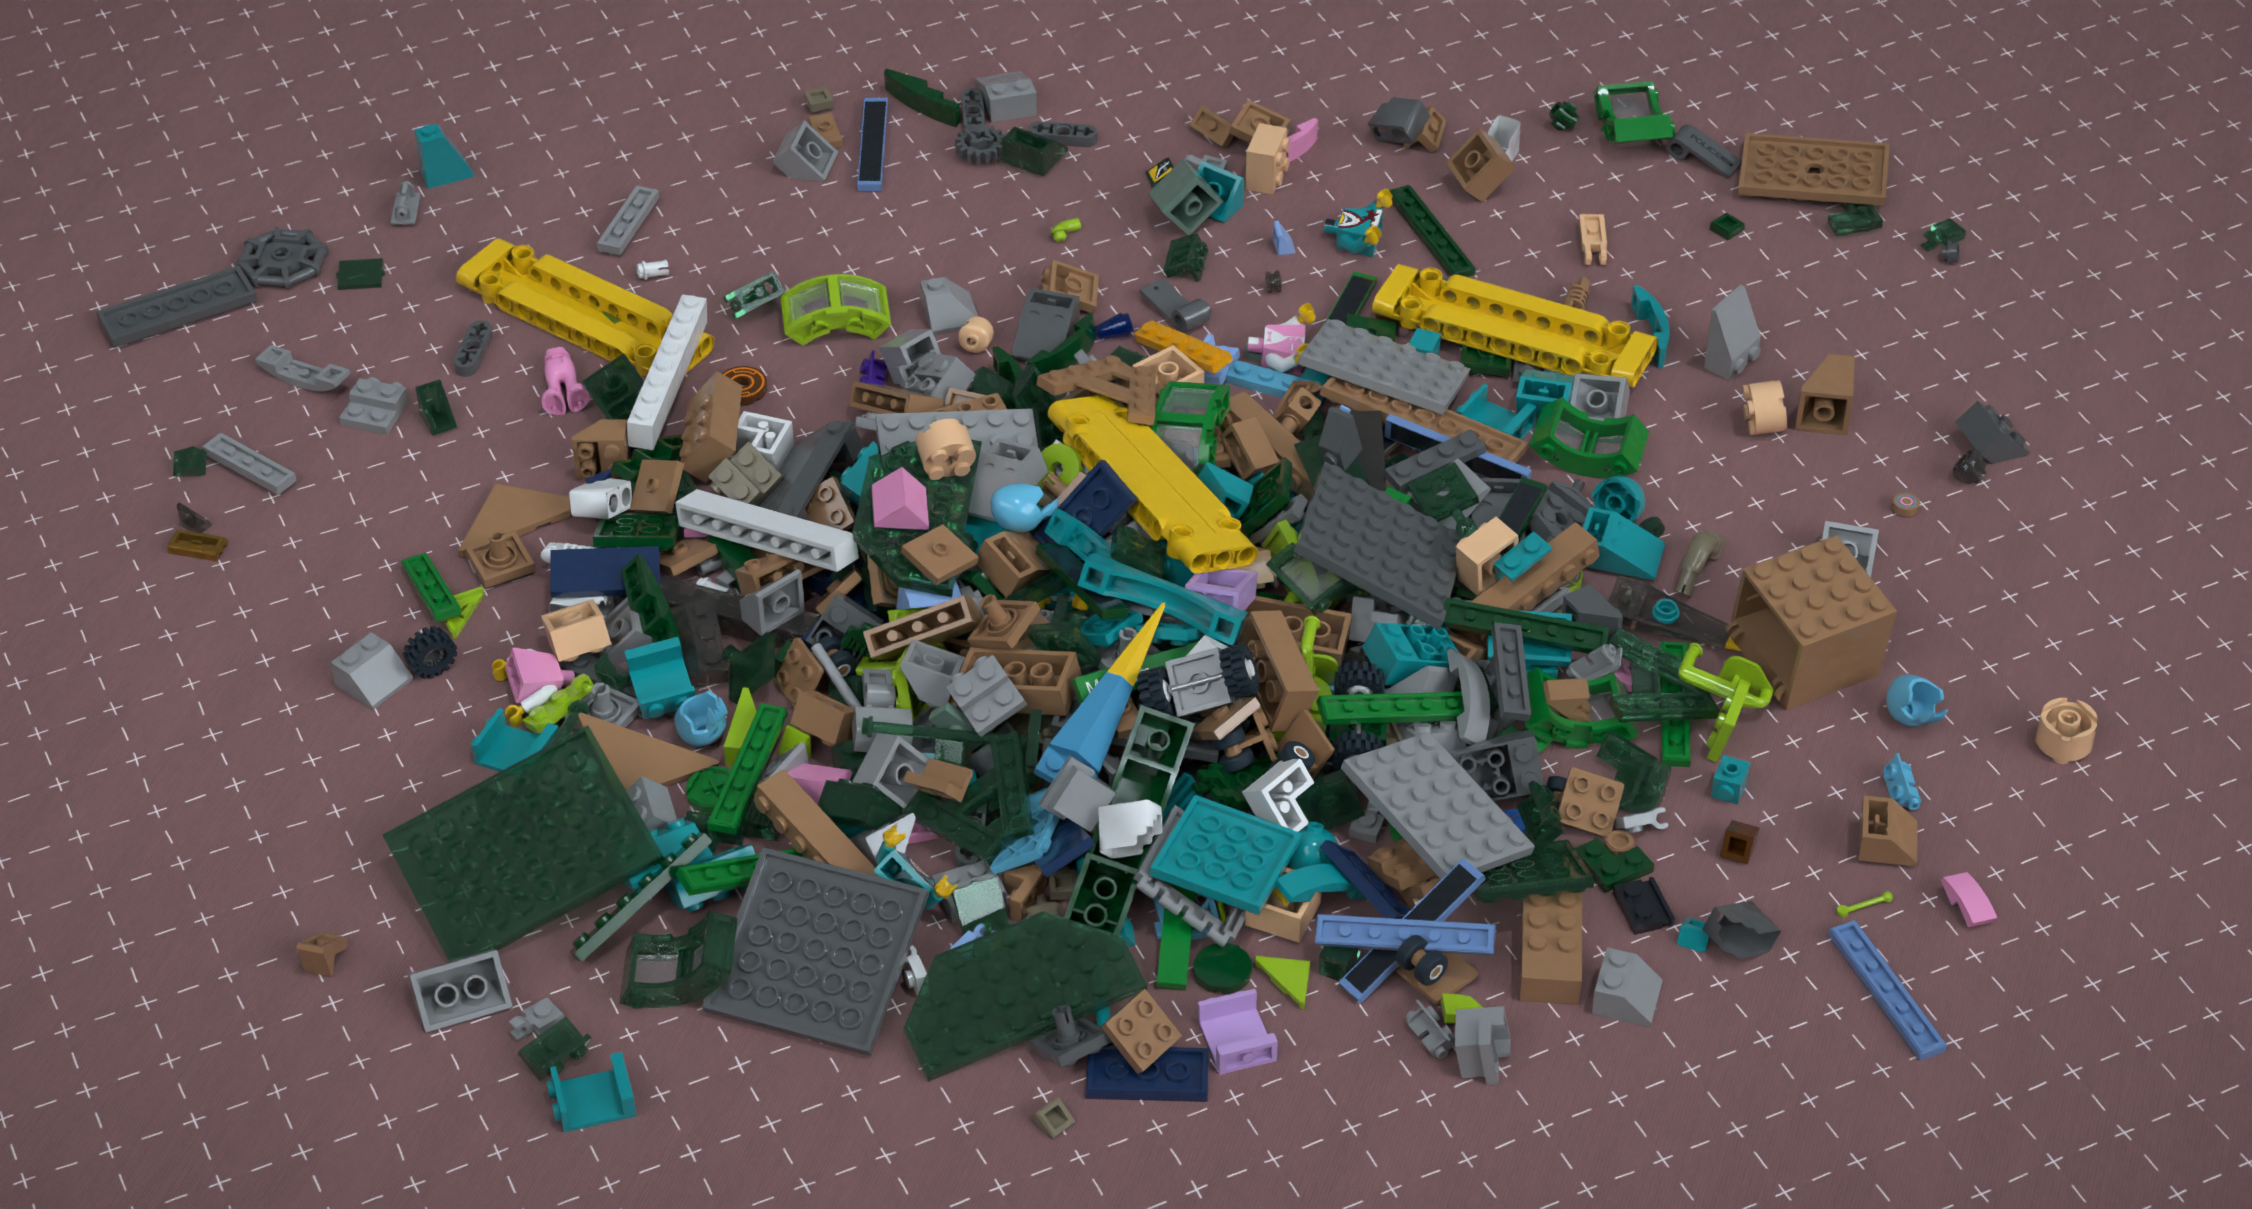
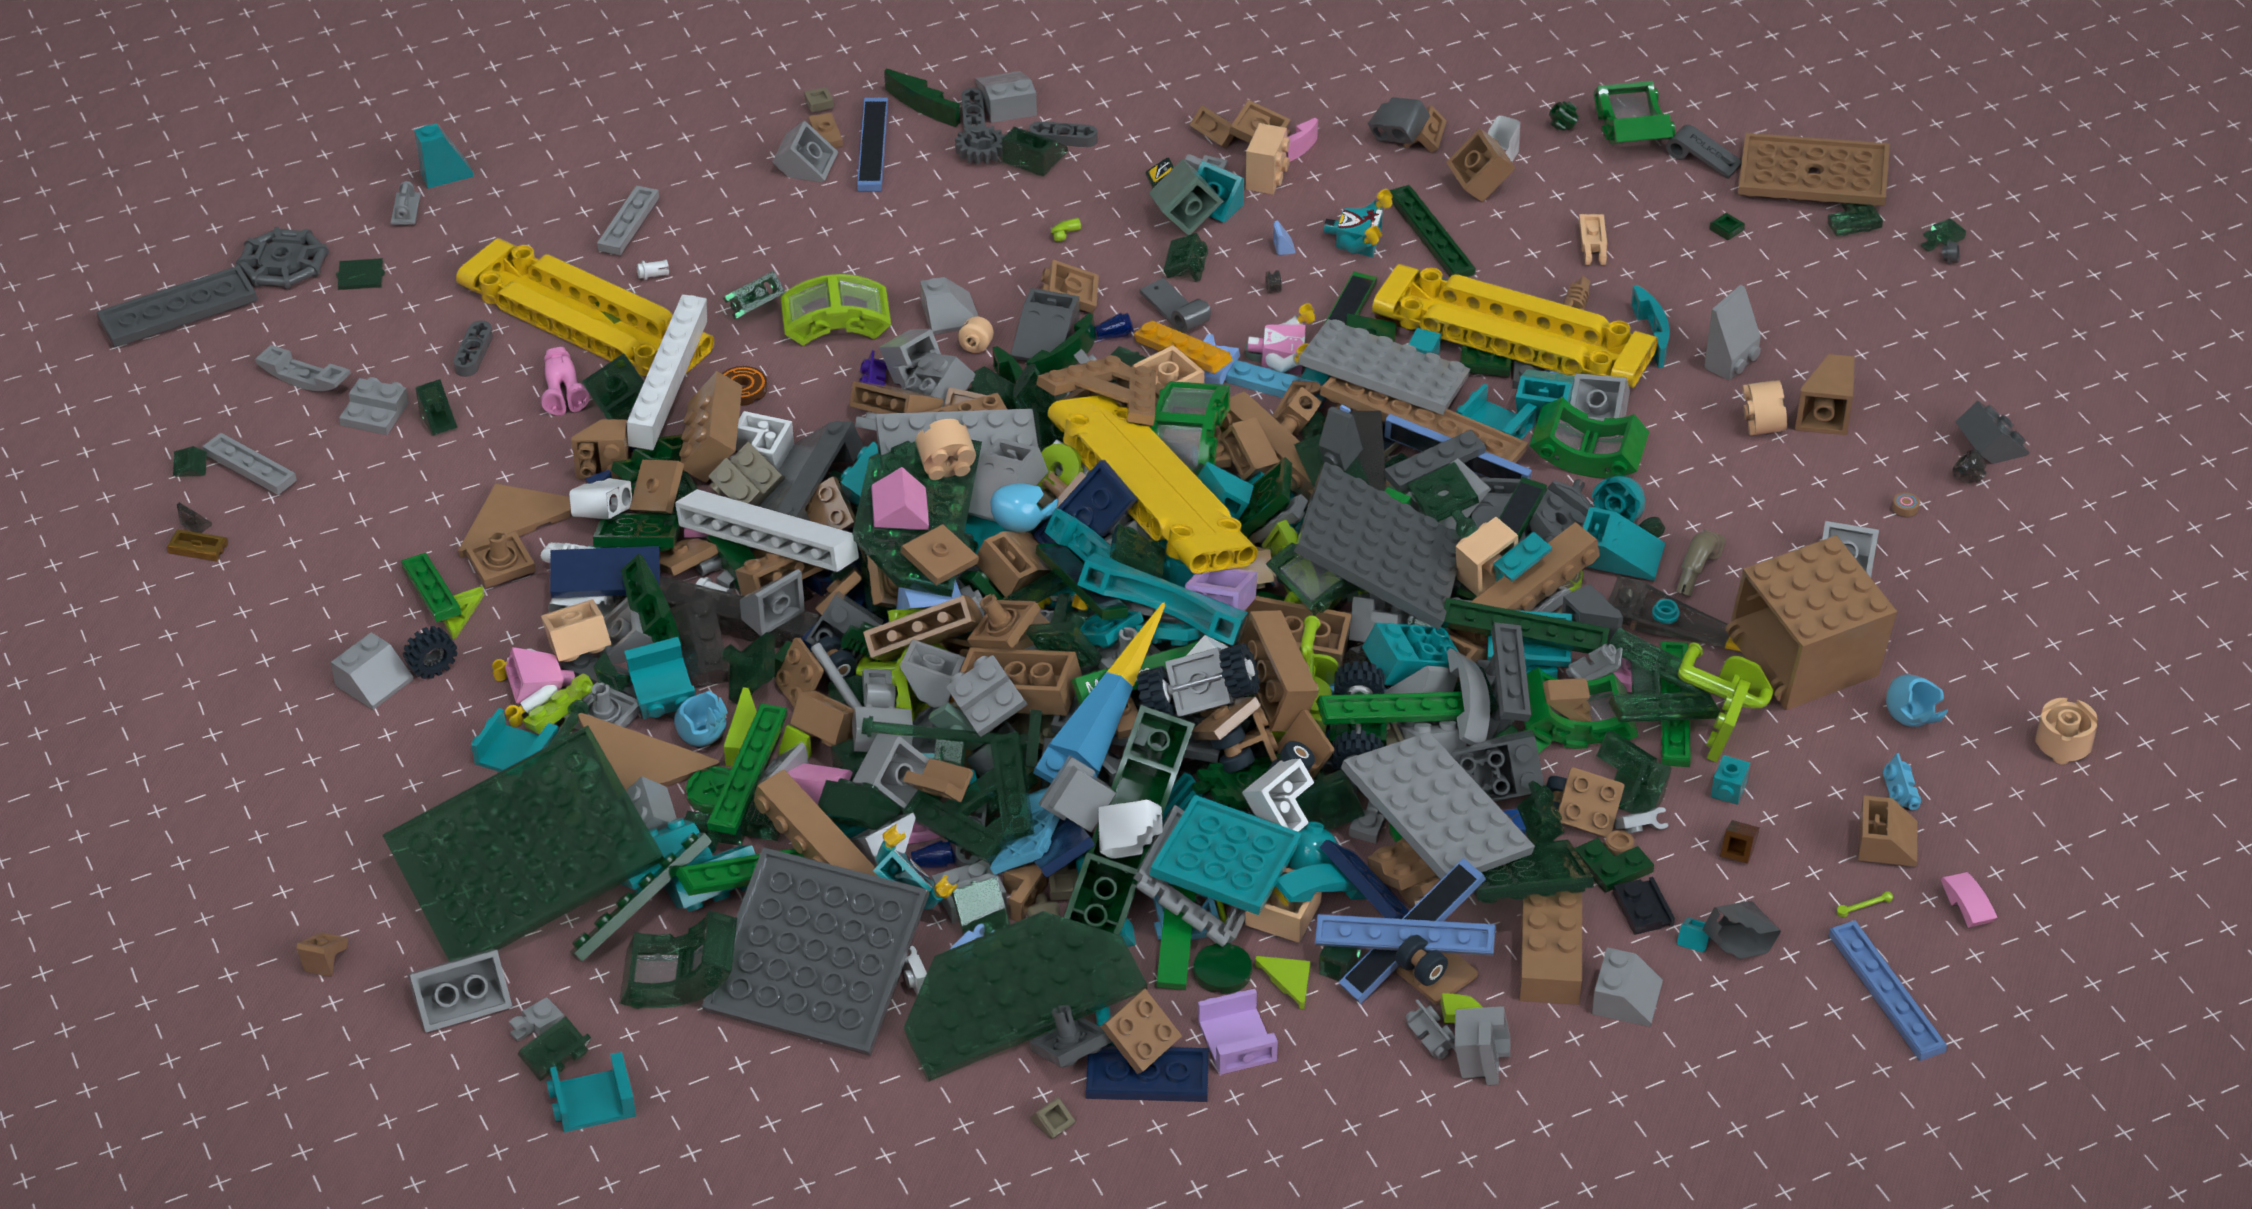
none -> clear blue cone [911,840,955,868]

